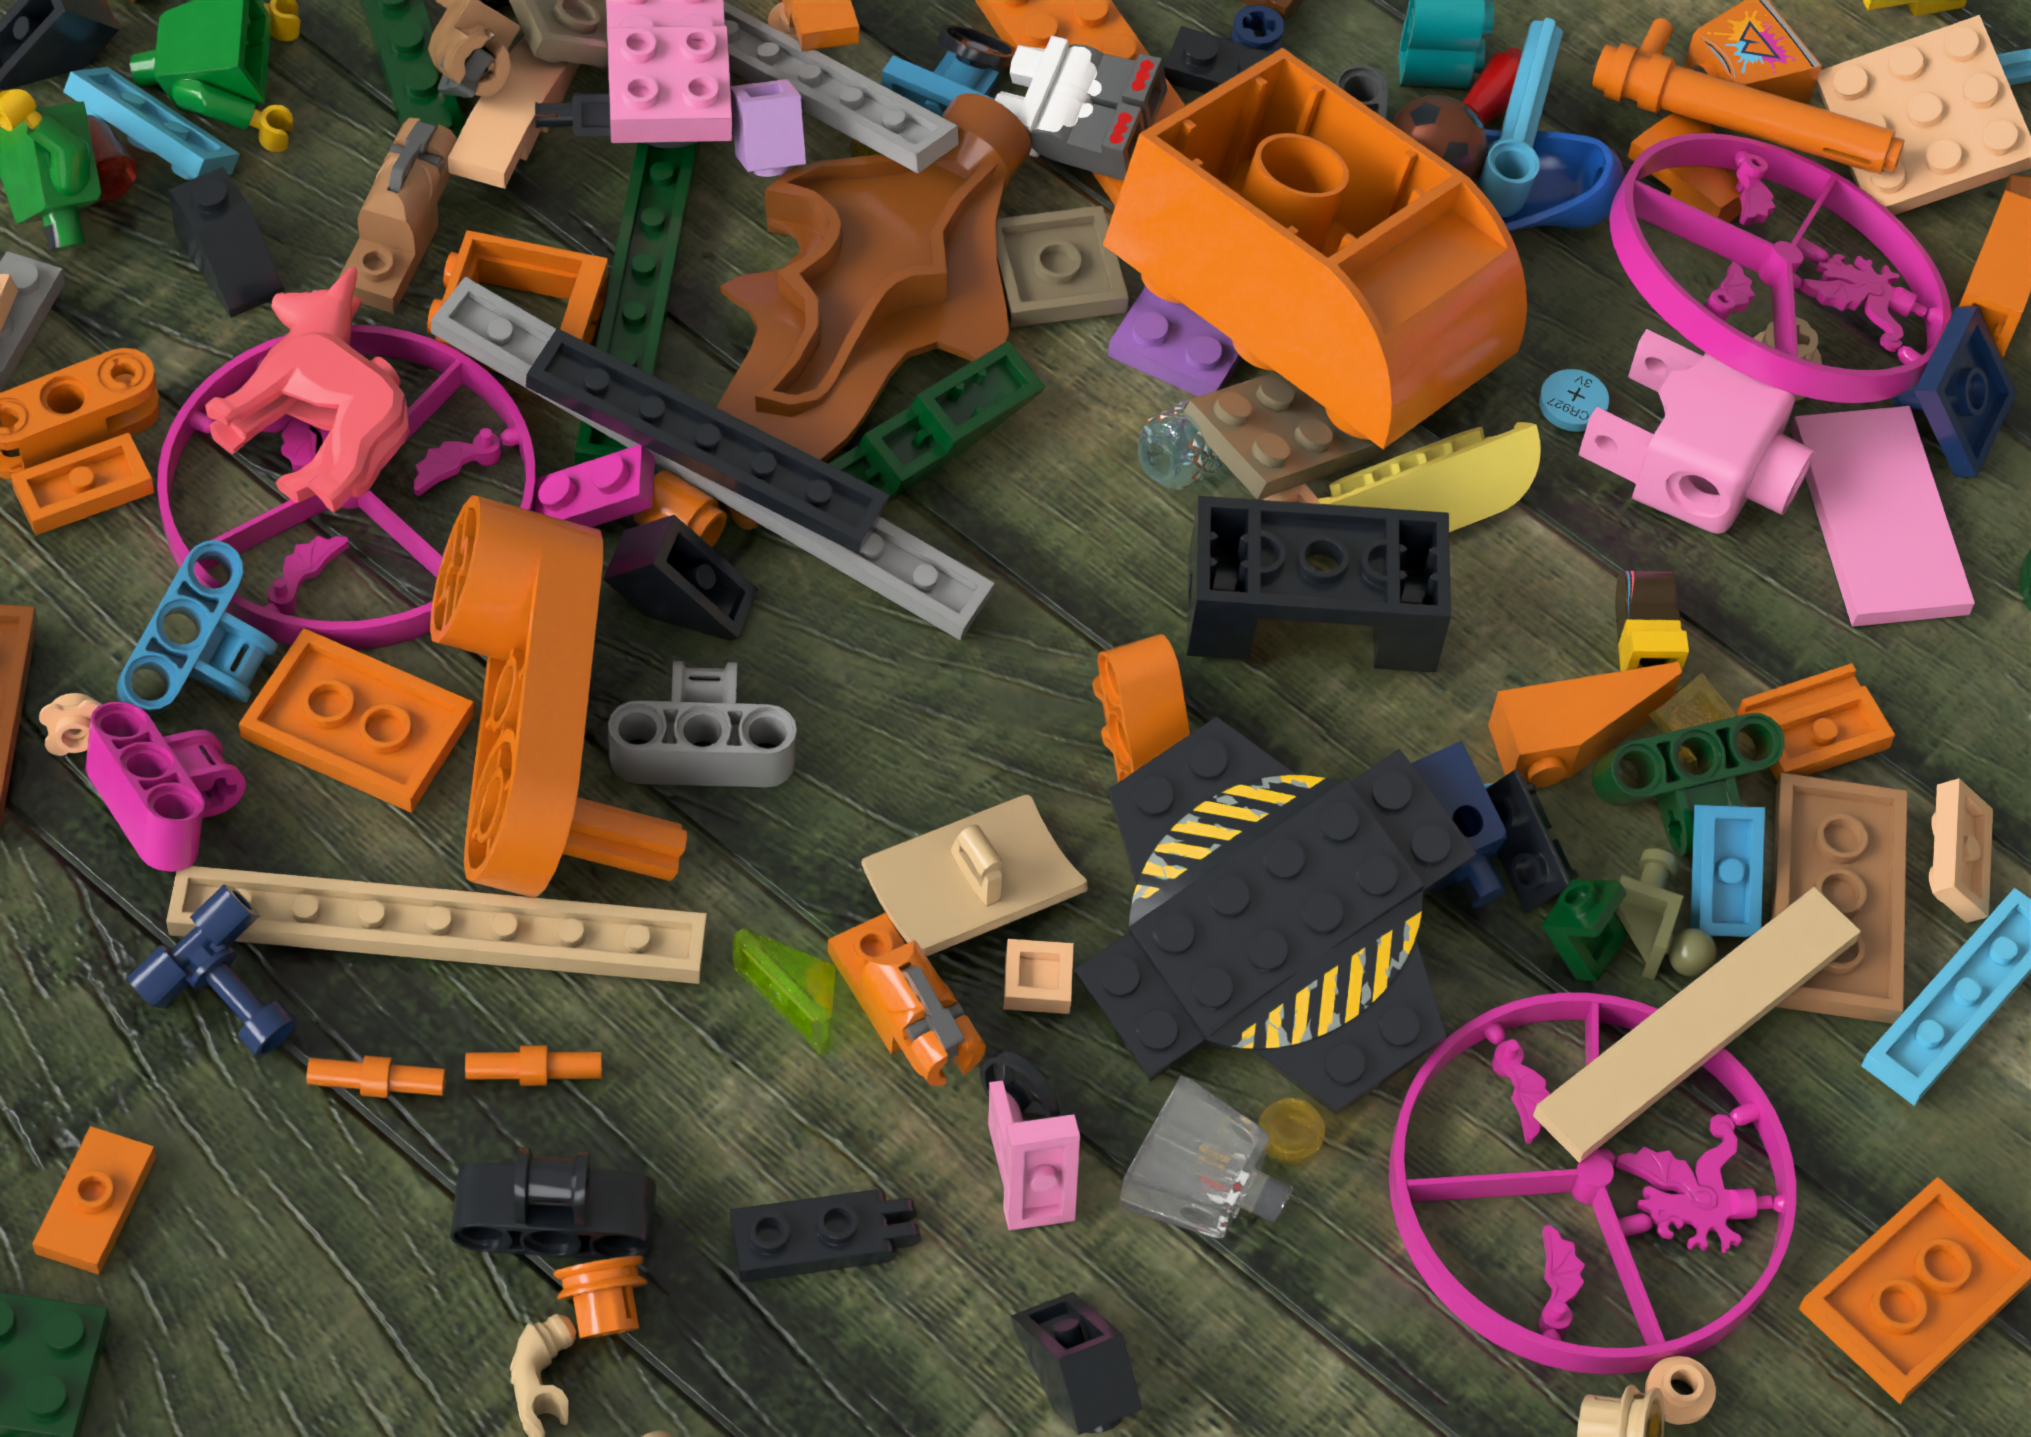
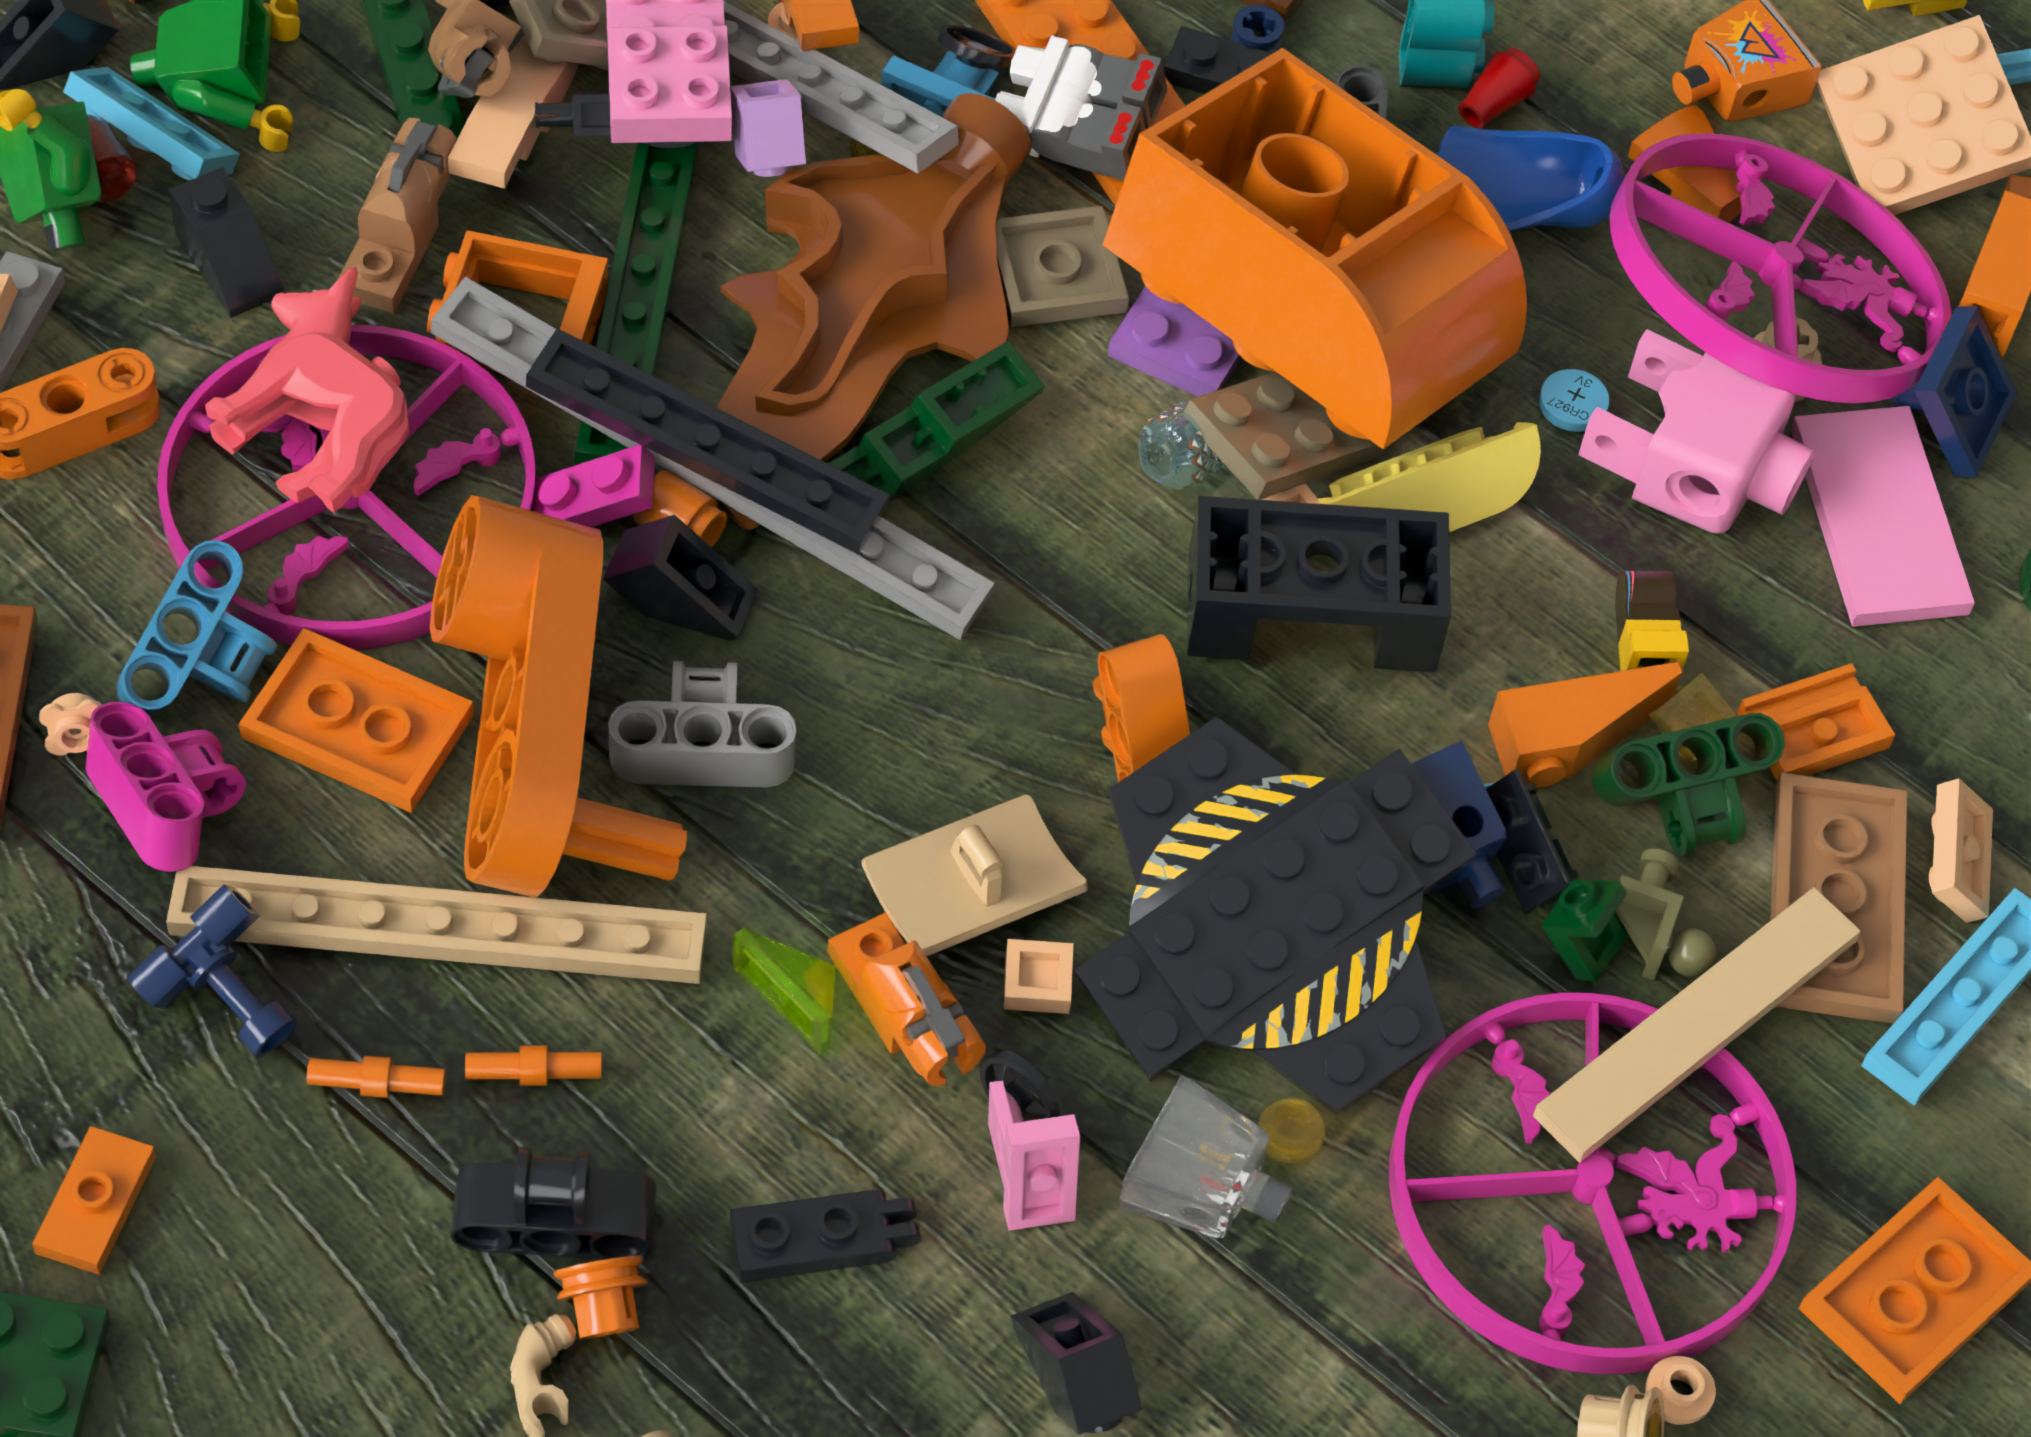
orange plate [10,432,155,536] -> none
copper piece [1390,95,1488,183] -> none
medium azure axle [1476,17,1563,217] -> none
orange cylinder [1592,18,1905,175] -> none
dark azure plate [1690,805,1765,937] -> none

